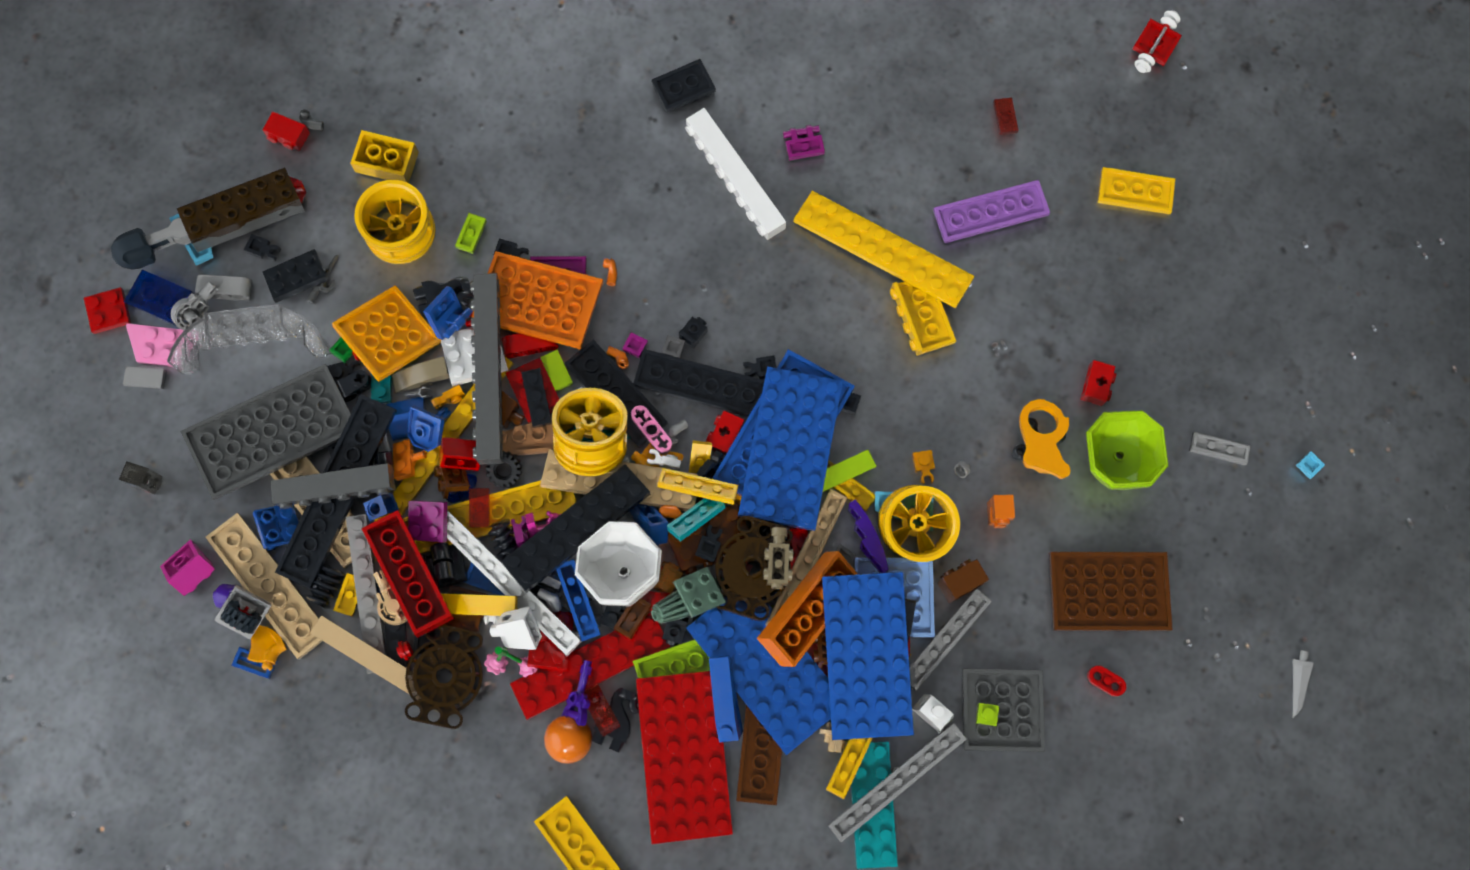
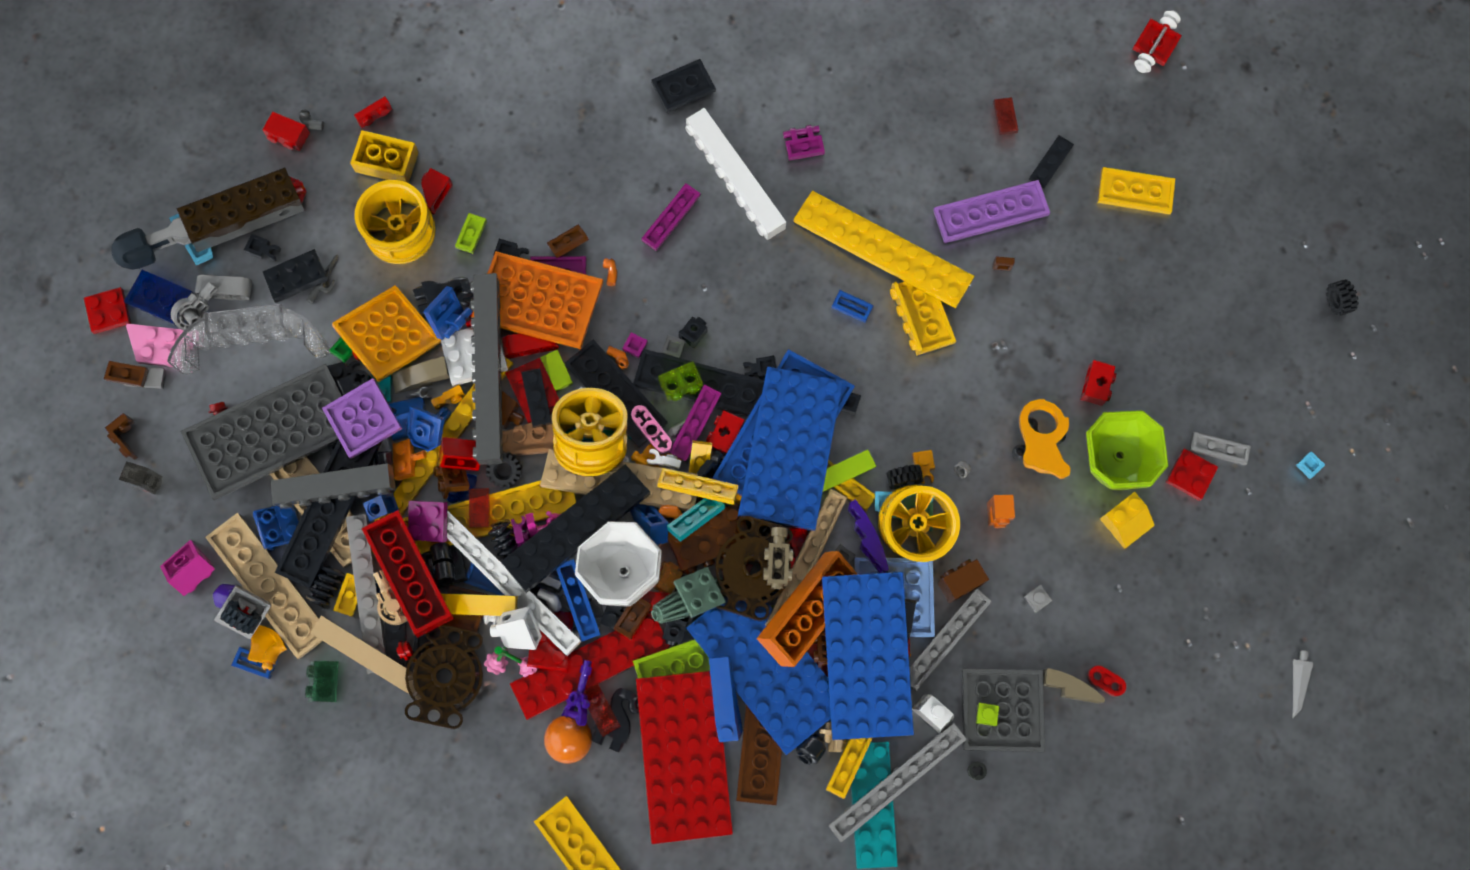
black plate [695,525,723,563] -> none
reddish brown plate [1049,552,1173,631] -> none
none -> reddish brown plate [104,361,149,388]
none -> reddish brown bracket [105,413,138,460]
none -> red plate [209,402,228,415]
none -> clear green bracket [305,661,339,703]
none -> medium lavender plate [322,378,402,459]
none -> red plate [354,96,393,128]
none -> red slope [421,168,453,215]
none -> reddish brown plate [547,224,589,258]
none -> magenta plate [641,183,701,251]
none -> clear neon green brick [658,361,703,401]
none -> magenta plate [669,385,722,462]
none -> black head [796,734,826,765]
none -> blue tile [831,290,874,323]
none -> black tyre [886,464,924,489]
none -> pearl dark grey bush [967,762,987,780]
none -> reddish brown tile [992,256,1015,271]
none -> light grey plate [1024,585,1052,613]
none -> black plate [1029,135,1074,188]
none -> dark tan slope [1043,668,1105,704]
none -> yellow slope [1100,492,1155,549]
none -> red plate [1166,448,1218,501]
none -> black tyre [1326,279,1359,316]

